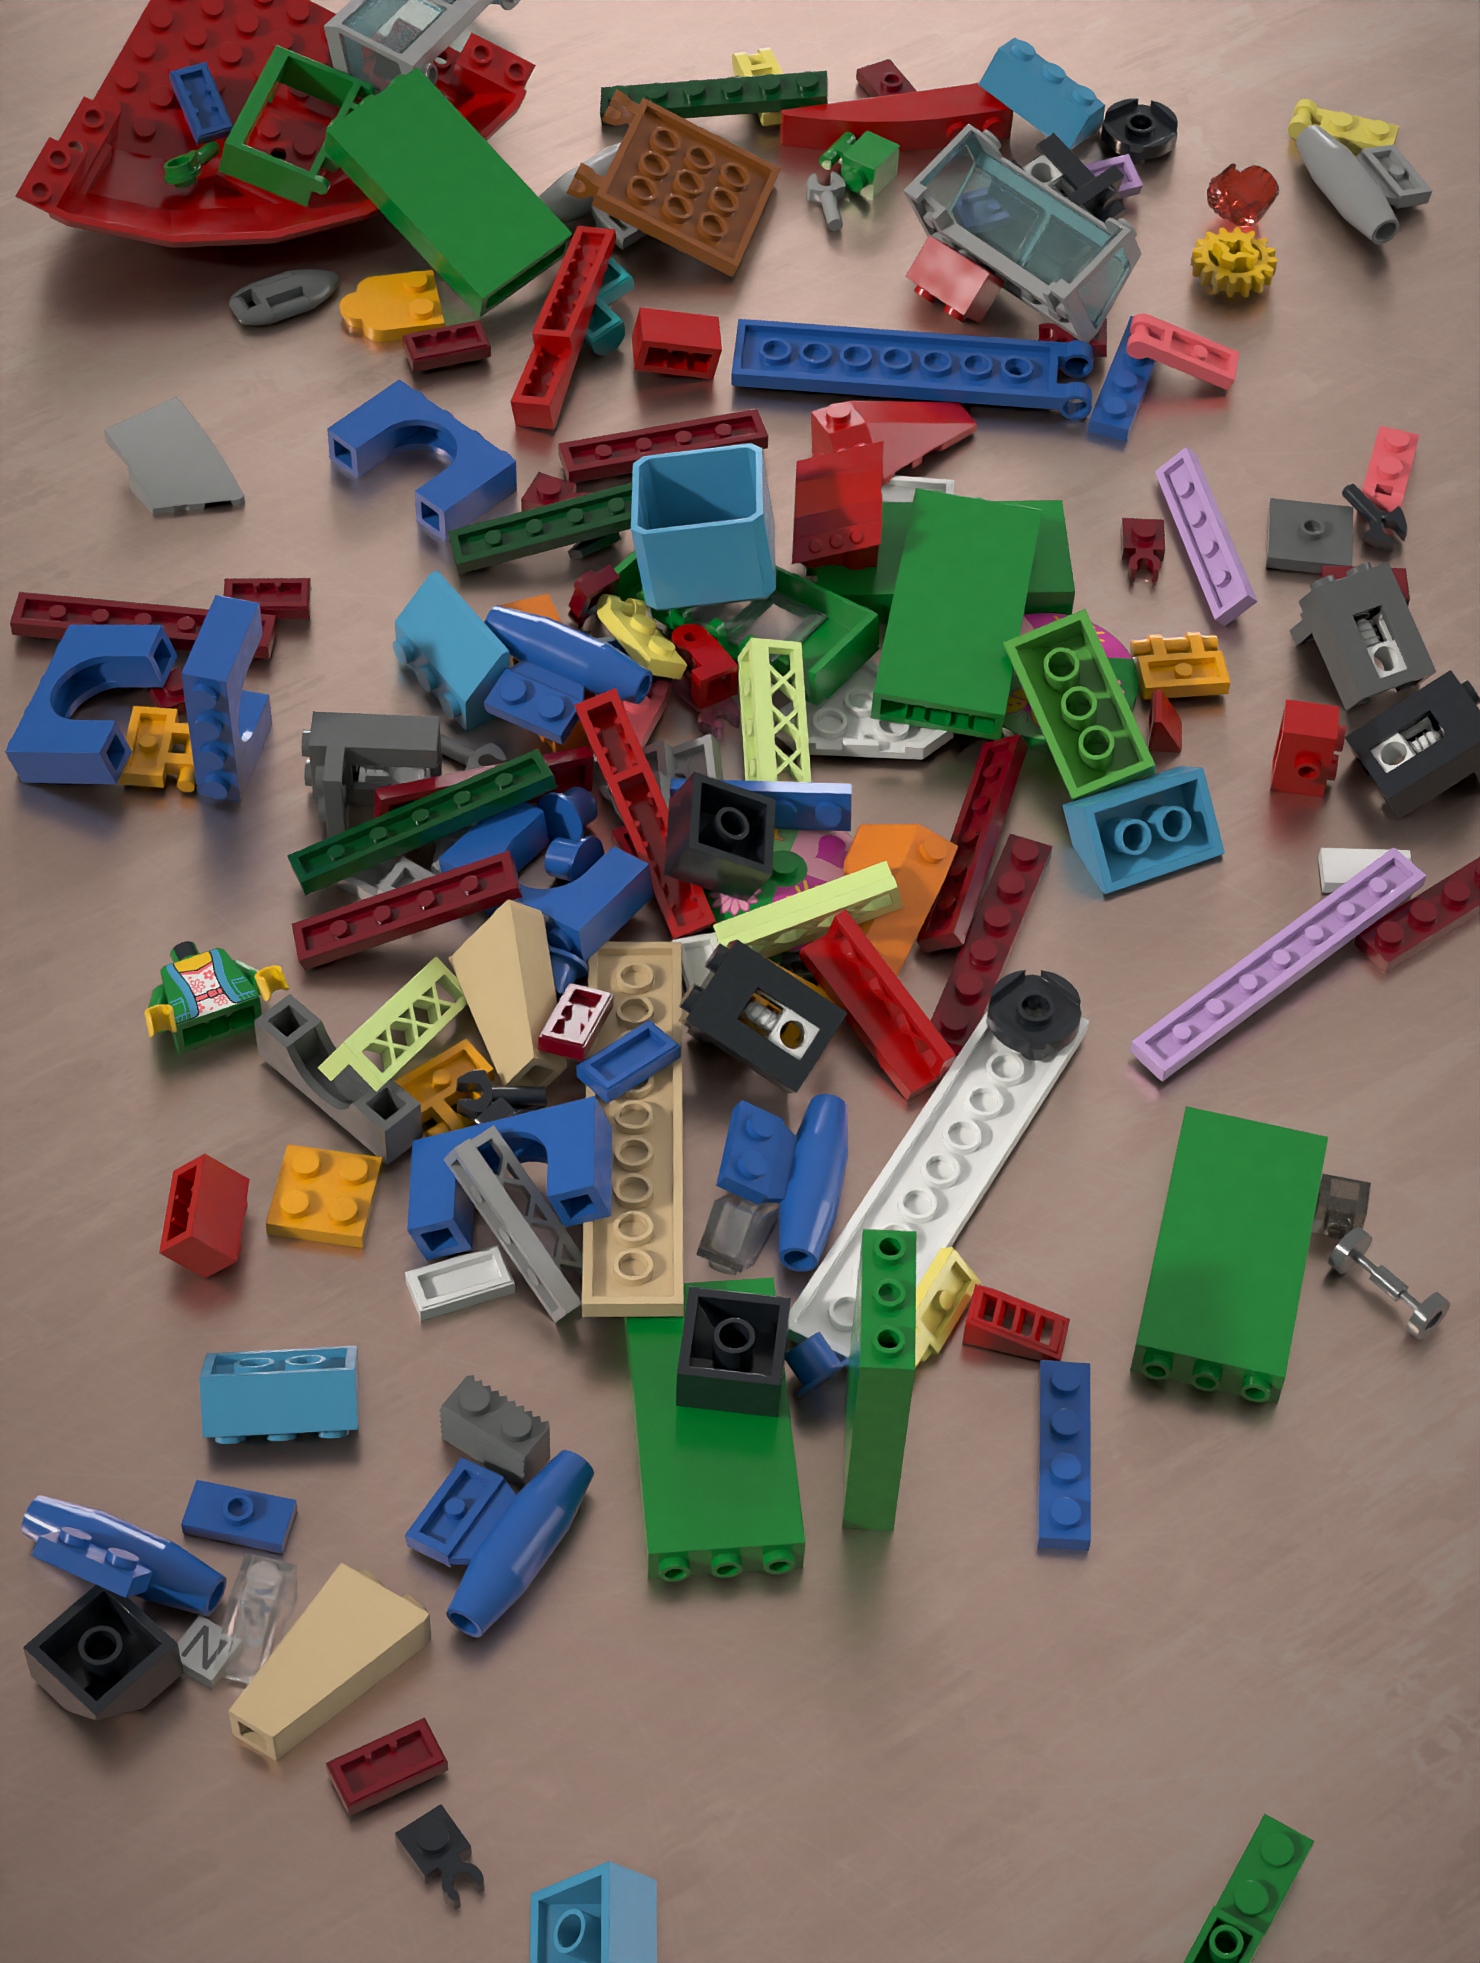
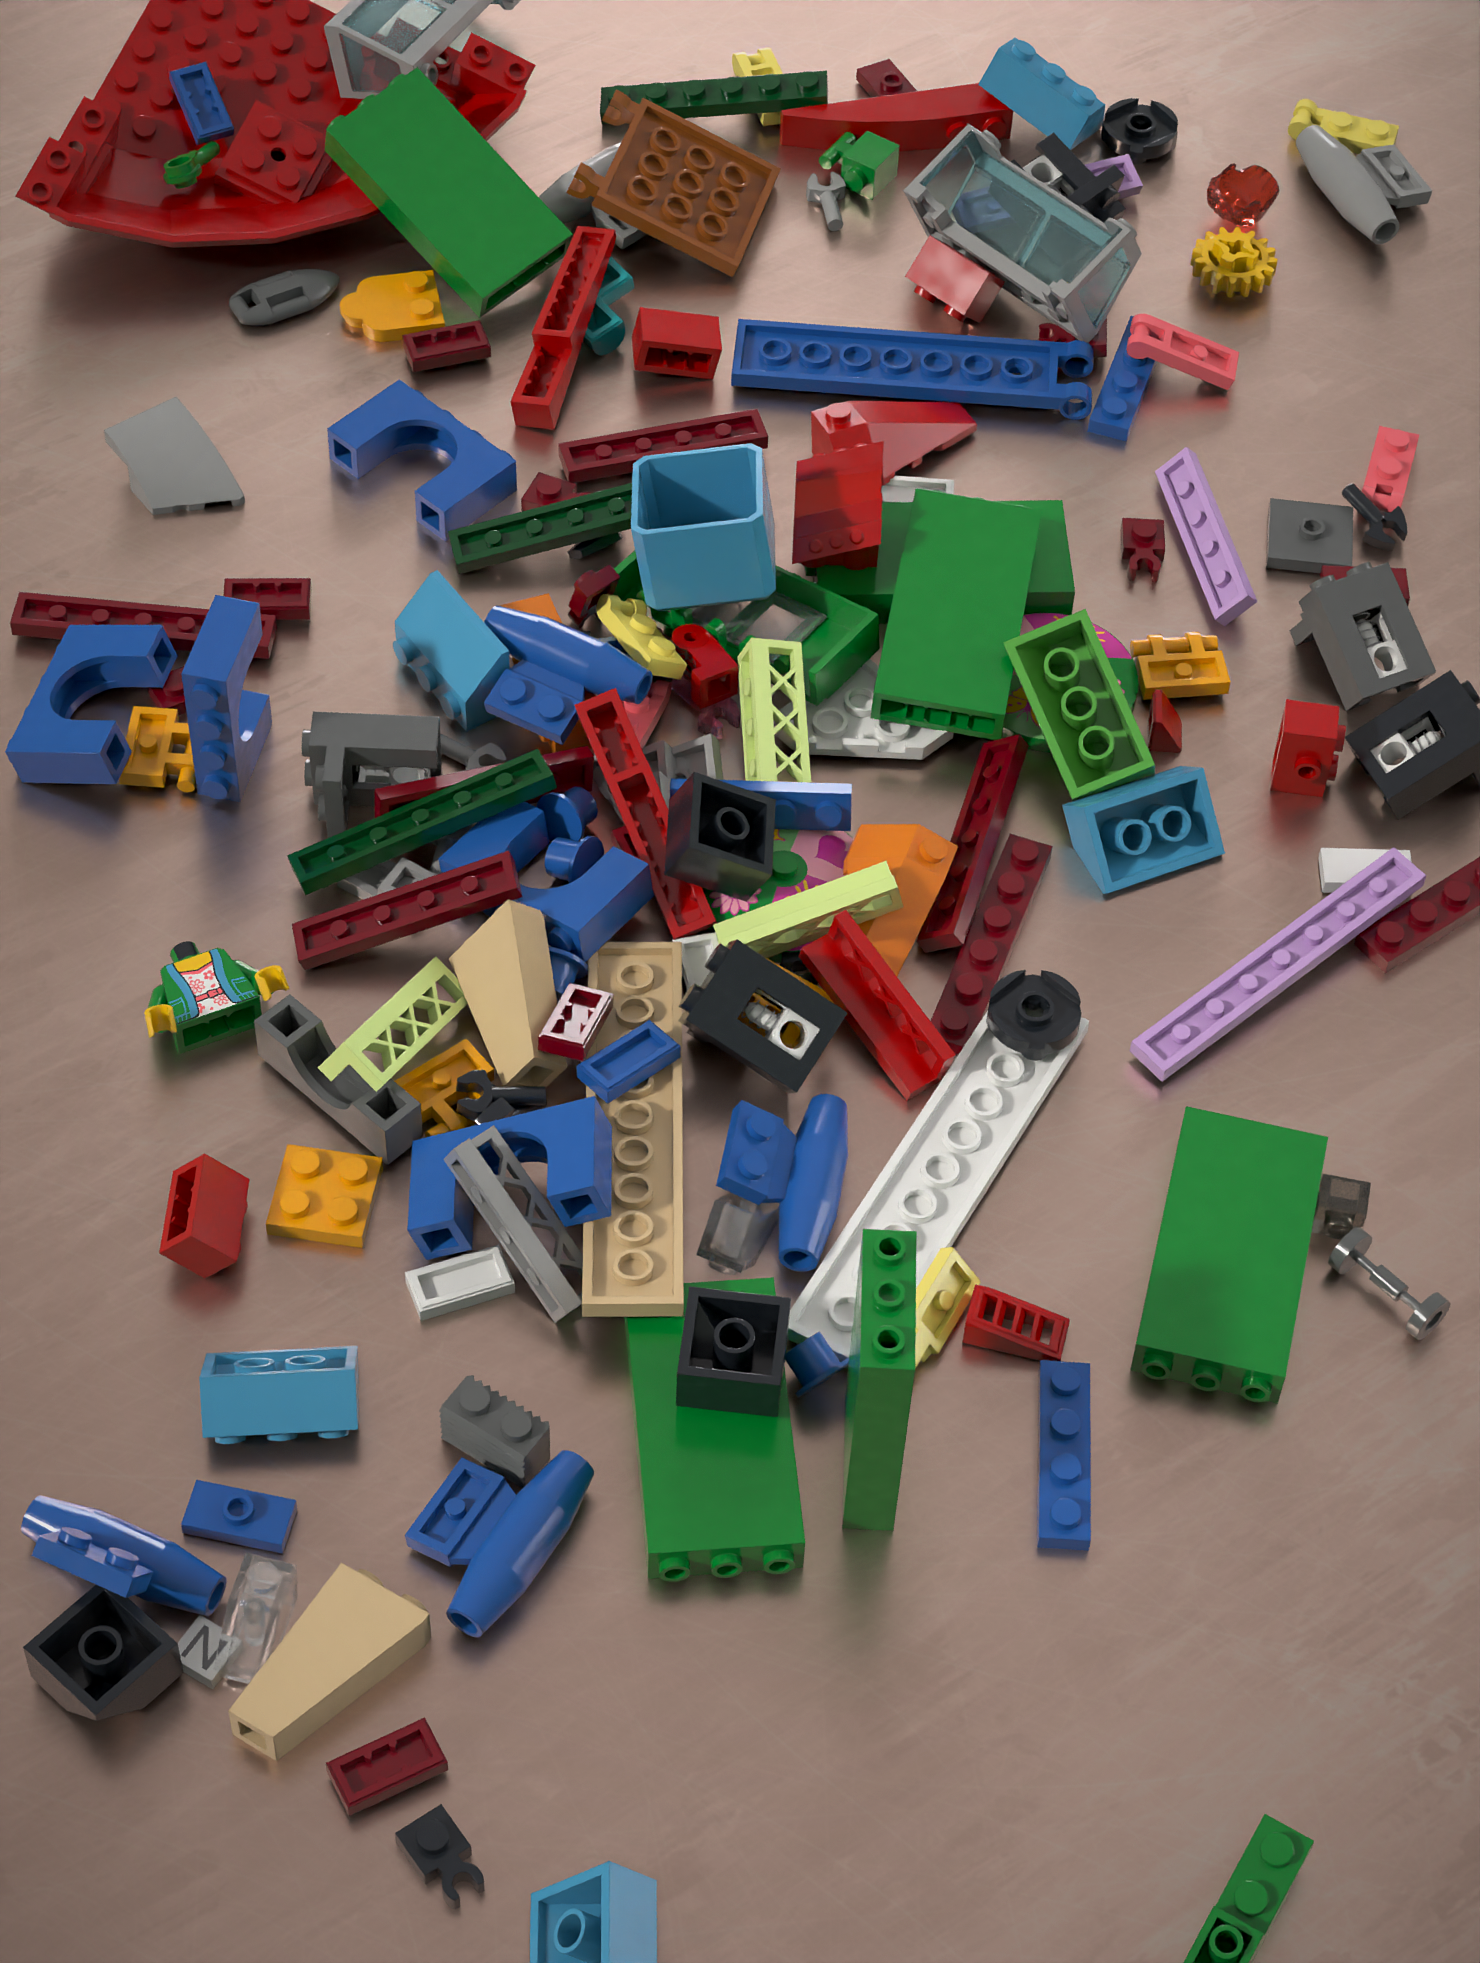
green hinge [218,45,376,207] -> none

